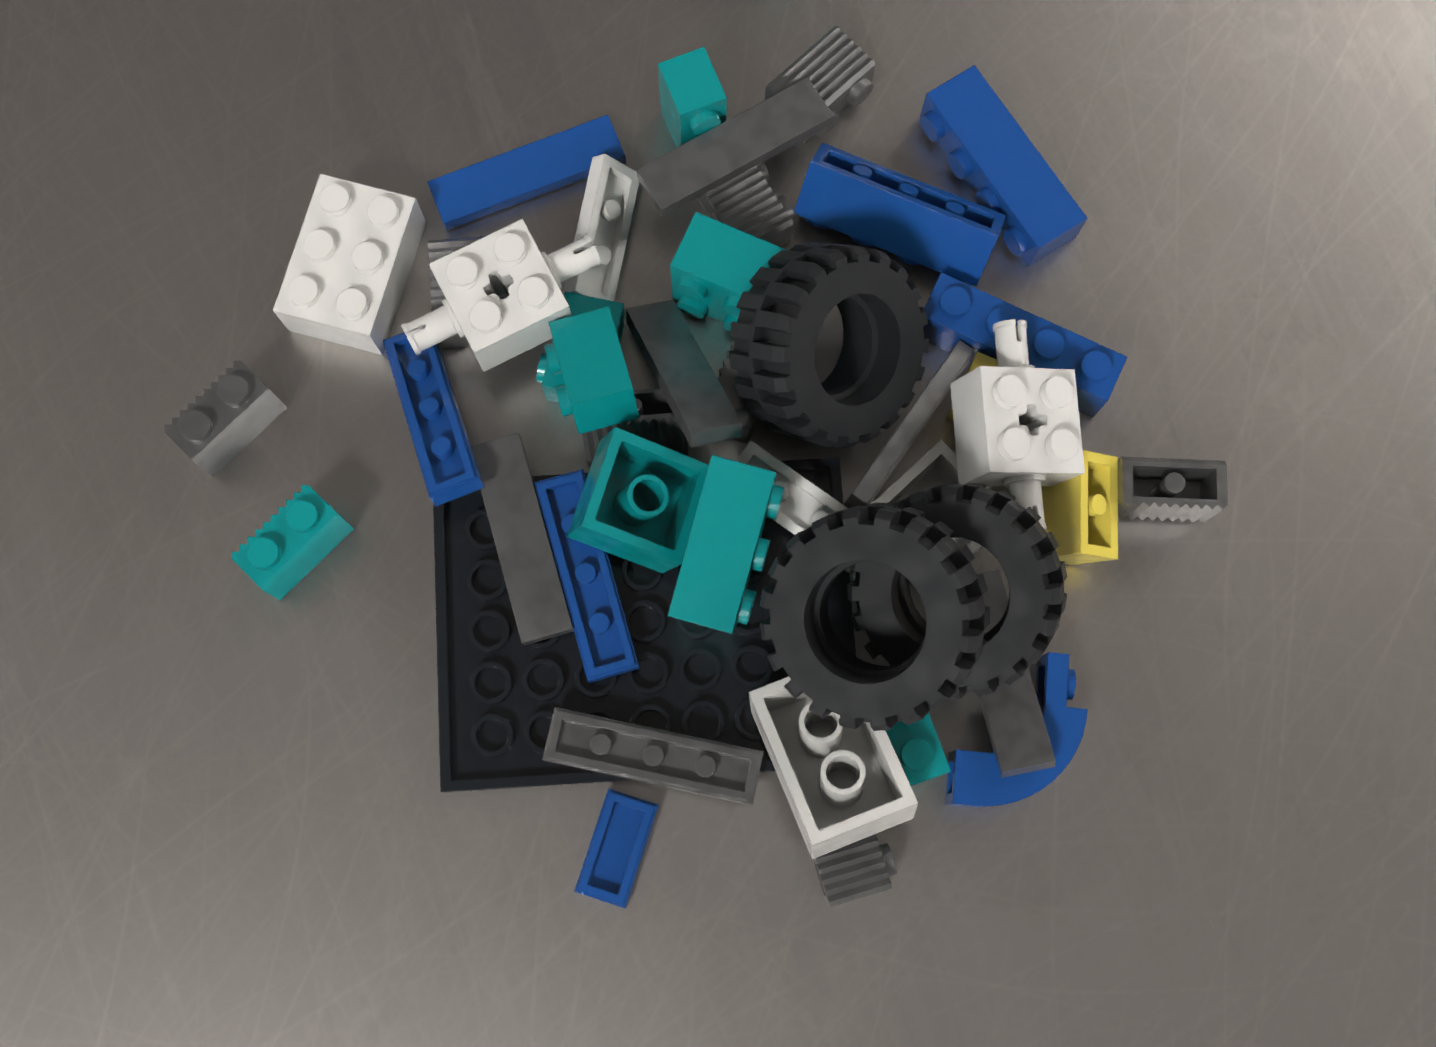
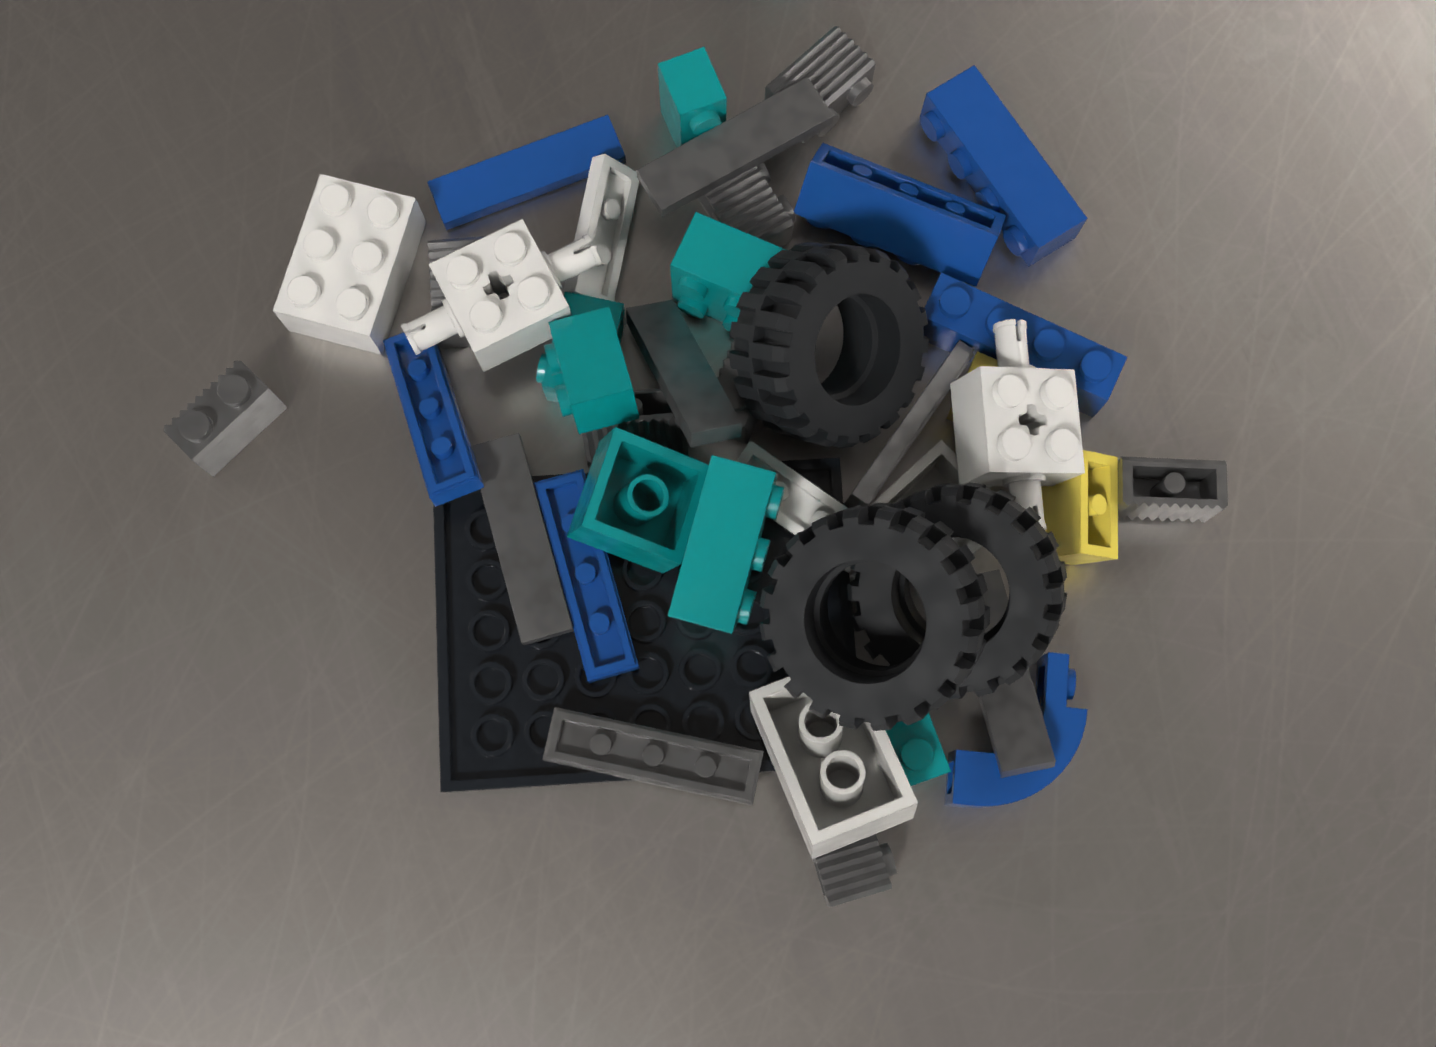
teal brick [231,485,354,601] -> none
blue tile [574,788,659,908] -> none

